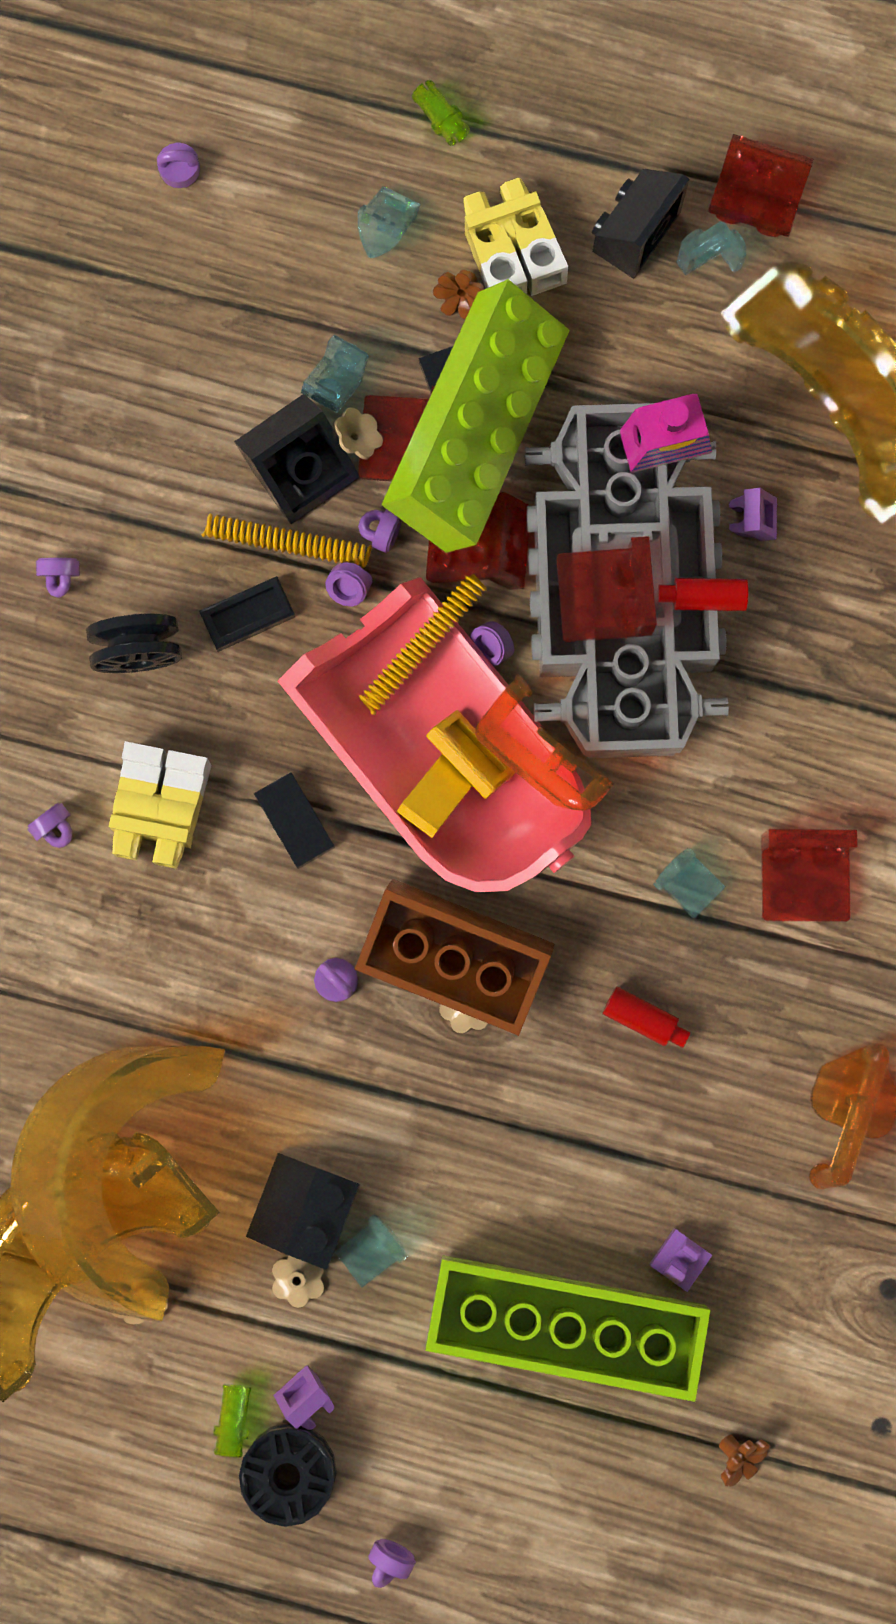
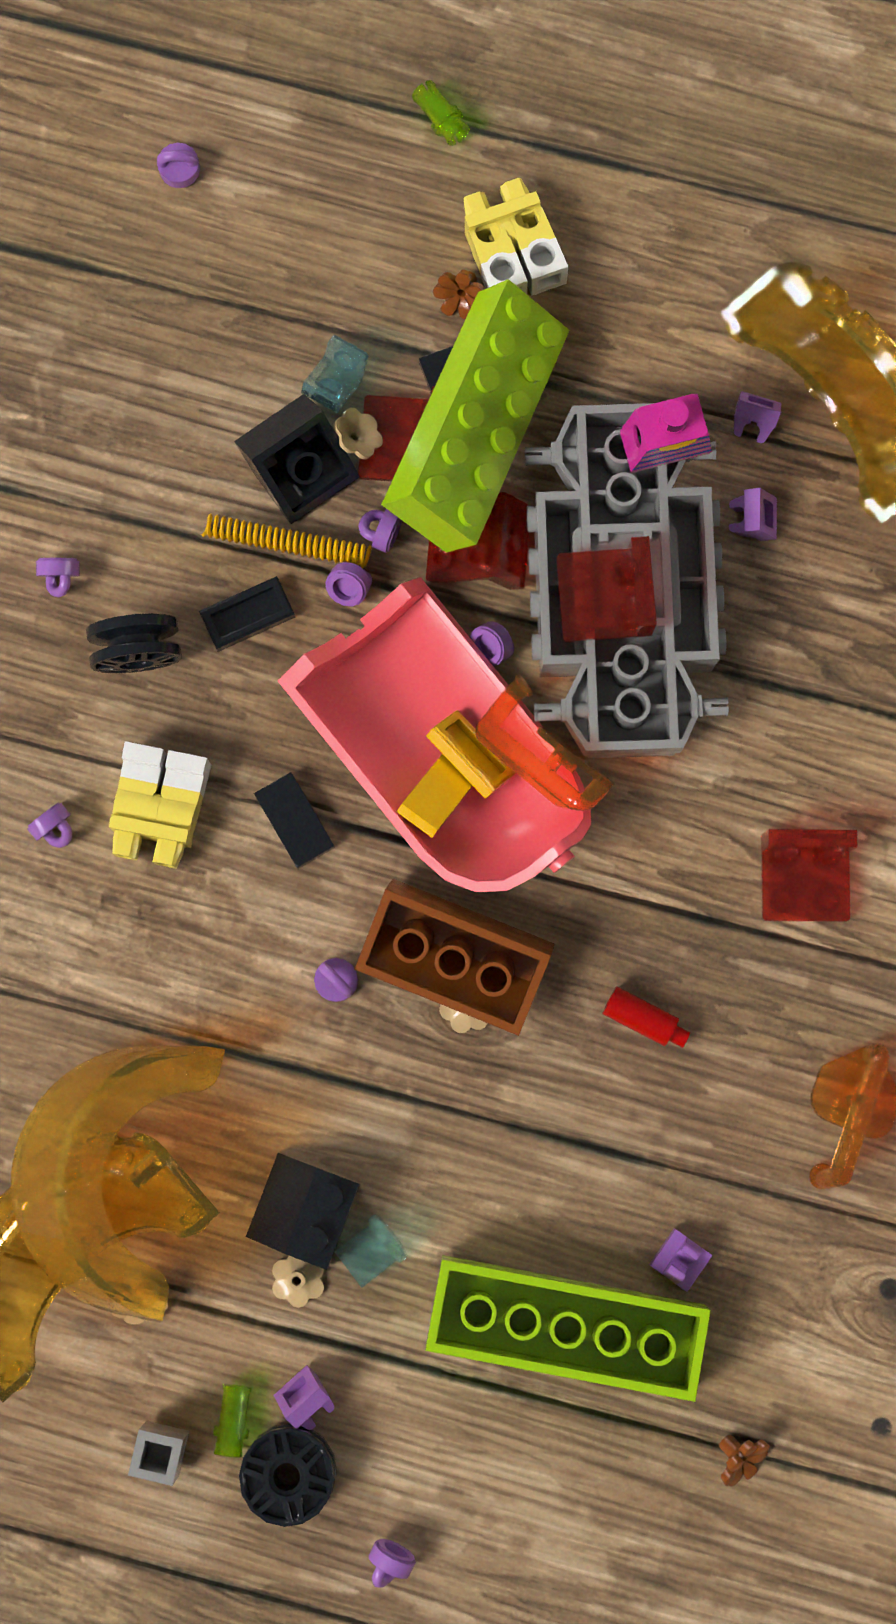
clear light blue tile [358,186,420,258] -> none
yellow piece [359,574,487,715] -> none
black slope [592,169,690,279] -> none
clear light blue tile [653,848,725,919] -> none
red cylinder [658,578,748,611] -> none
clear light blue bracket [676,220,746,276] -> none
clear red bracket [708,134,814,237] -> none
none -> light grey brick [128,1421,190,1486]
none -> medium lavender tile [734,391,781,443]

